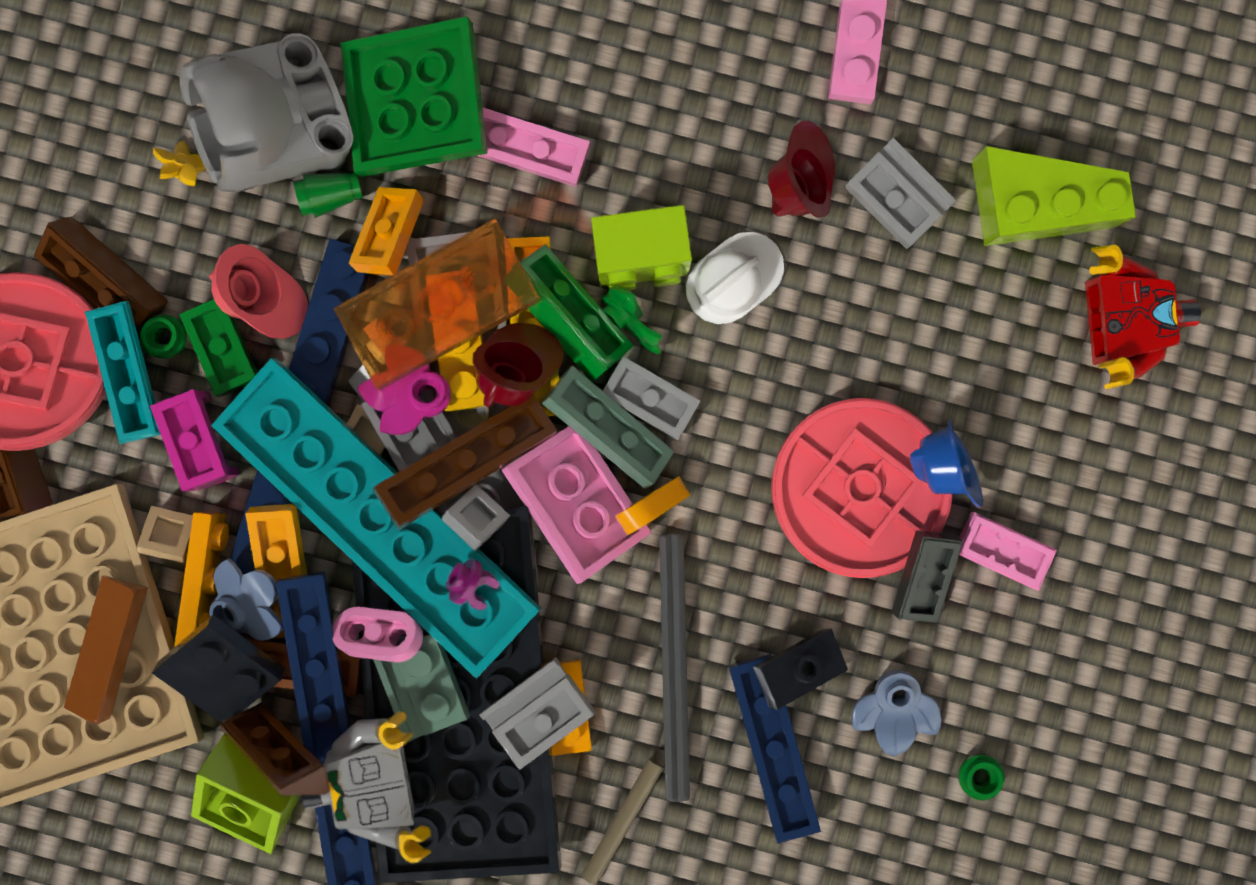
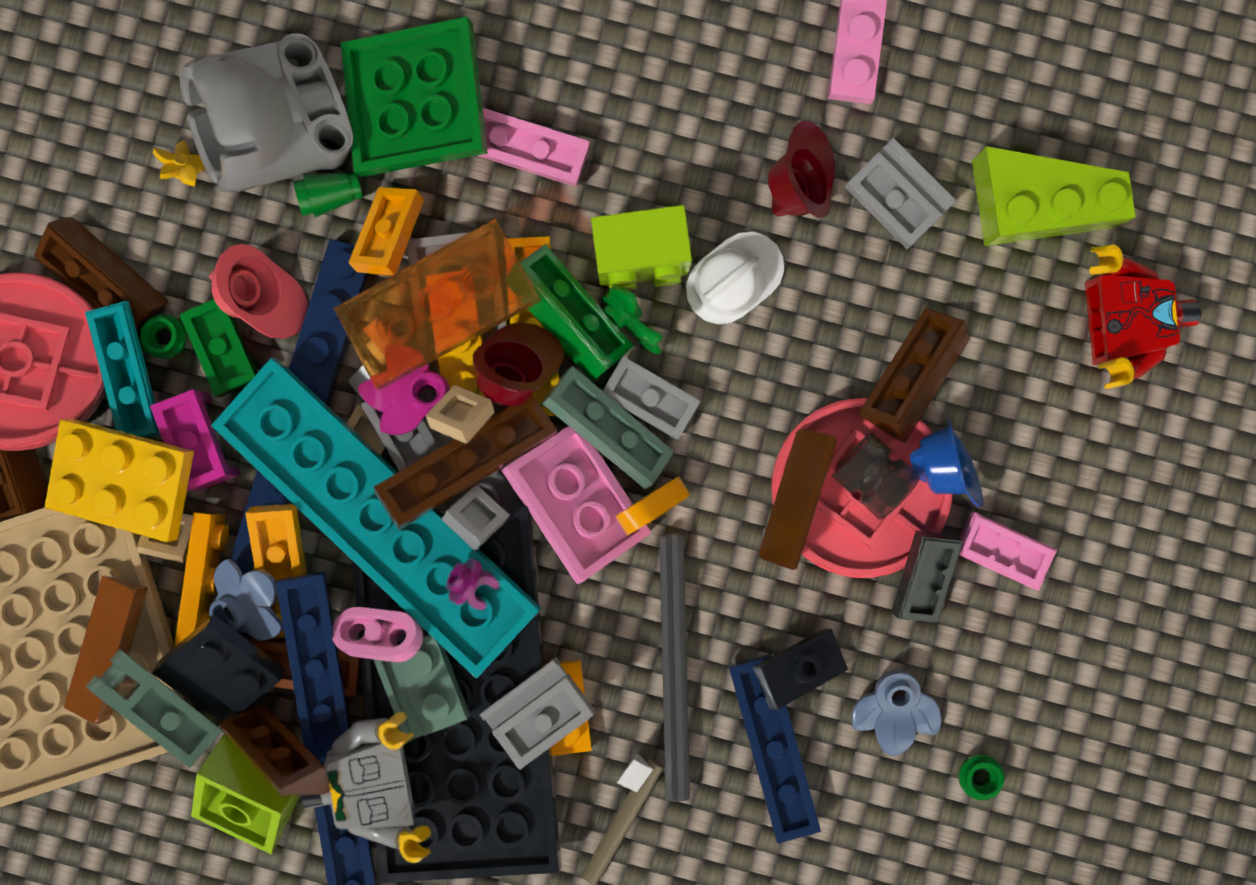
none -> yellow plate [45,418,194,542]
none -> sand green plate [86,649,222,768]
none -> tan plate [426,385,495,444]
none -> white piece [617,753,653,792]
none -> reddish brown slope [758,429,837,570]
none -> clear smoke wheel [831,432,920,520]
none -> reddish brown slope [859,308,969,443]

